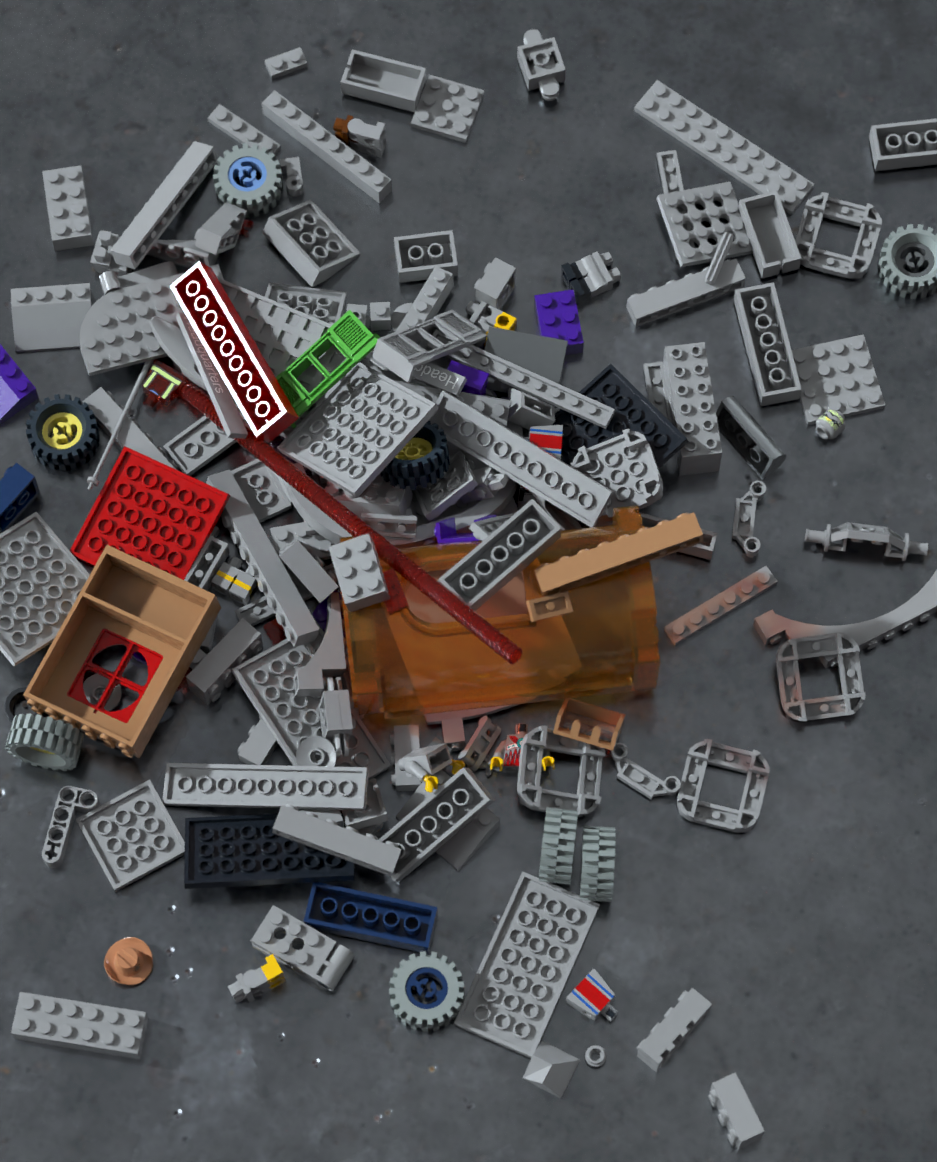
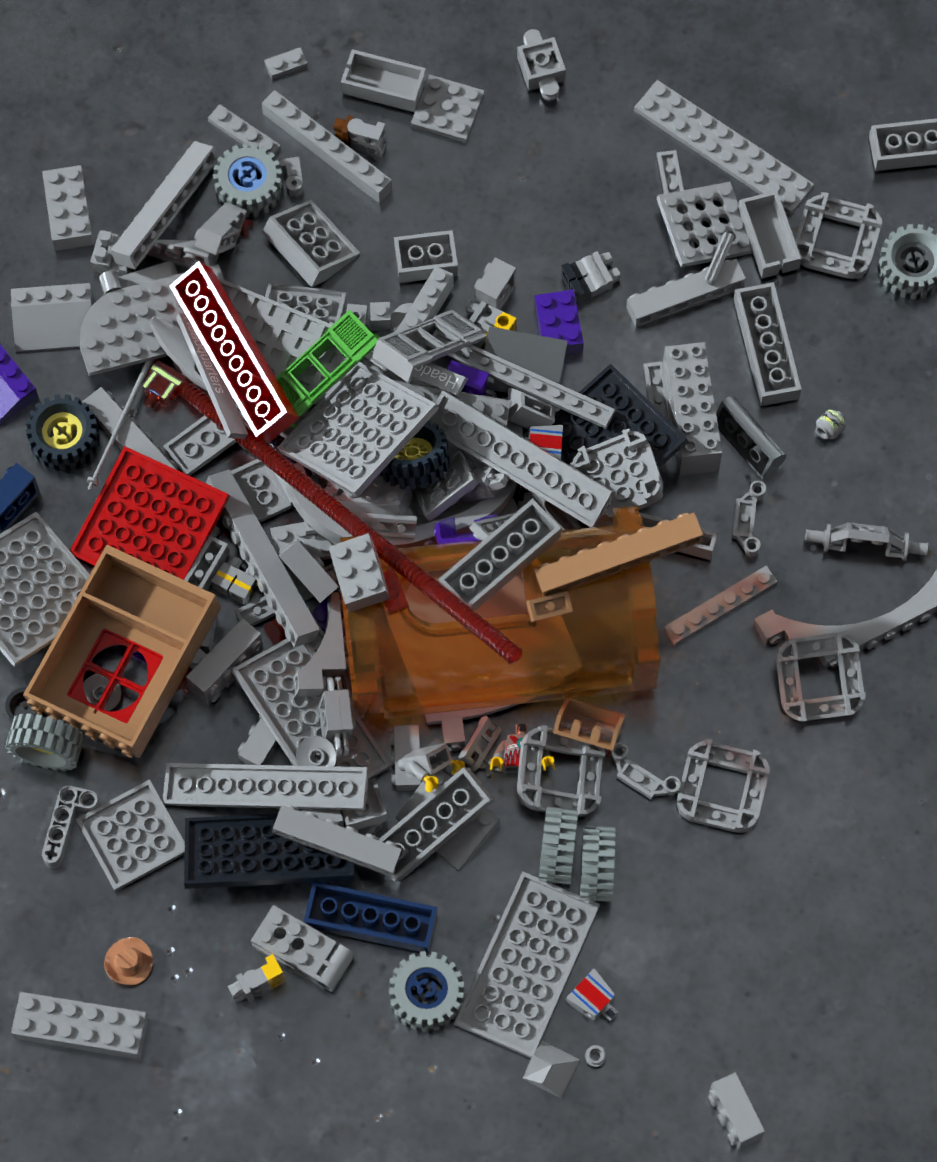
light grey wedge [637,988,712,1073] -> none
light grey plate [792,334,885,425] -> none

